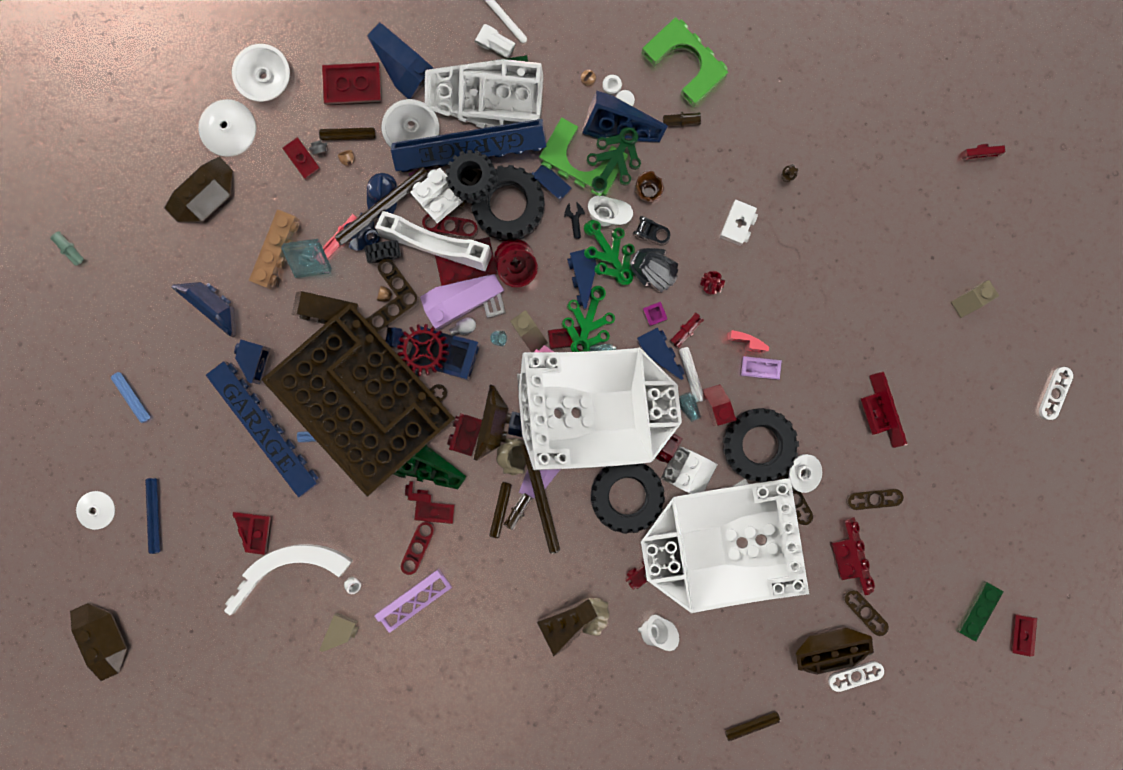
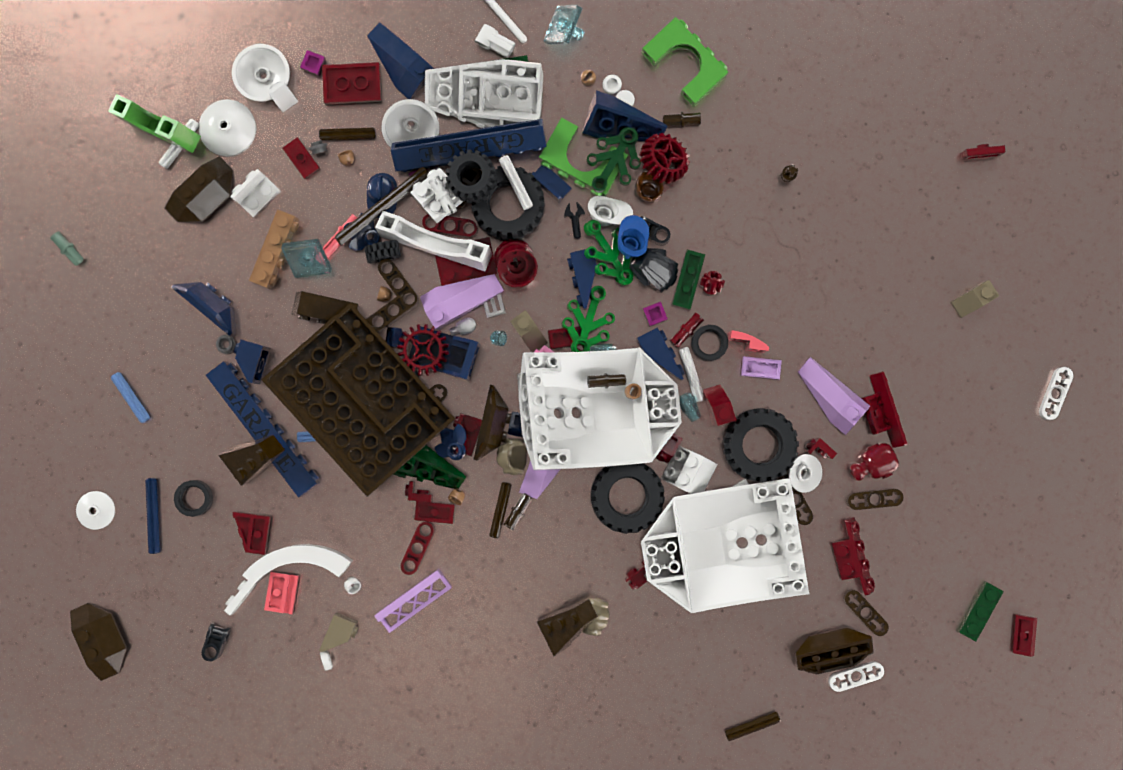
dark brown axle [522,444,560,554] -> none
white piece [638,615,679,651] -> none
white brick [719,200,758,246] -> none
none -> bright green arch [108,94,201,153]
none -> white axle [159,119,199,169]
none -> black tyre [174,480,213,517]
none -> black piece [201,622,231,662]
none -> flat silver plate [216,335,236,354]
none -> dark brown wedge [218,435,285,486]
none -> white bracket [230,169,281,218]
none -> coral plate [264,571,299,615]
none -> white slope [267,81,298,112]
none -> magenta plate [300,50,326,76]
none -> white tile [320,651,333,671]
none -> white pin [428,176,457,216]
none -> dark blue plate [434,424,466,460]
none -> medium nougat hinge [448,488,465,505]
none -> white axle [499,155,533,210]
none -> clear light blue tile [543,5,584,44]
none -> dark brown axle [587,373,626,389]
none -> blue piece [618,215,649,259]
none -> medium nougat hinge [624,383,641,399]
none -> dark red gear [639,133,690,185]
none -> dark green plate [672,249,706,310]
none -> black tyre [691,324,728,361]
none -> lavender wedge [798,357,870,435]
none -> dark red bracket [805,438,838,459]
none -> dark red piece [849,443,899,481]

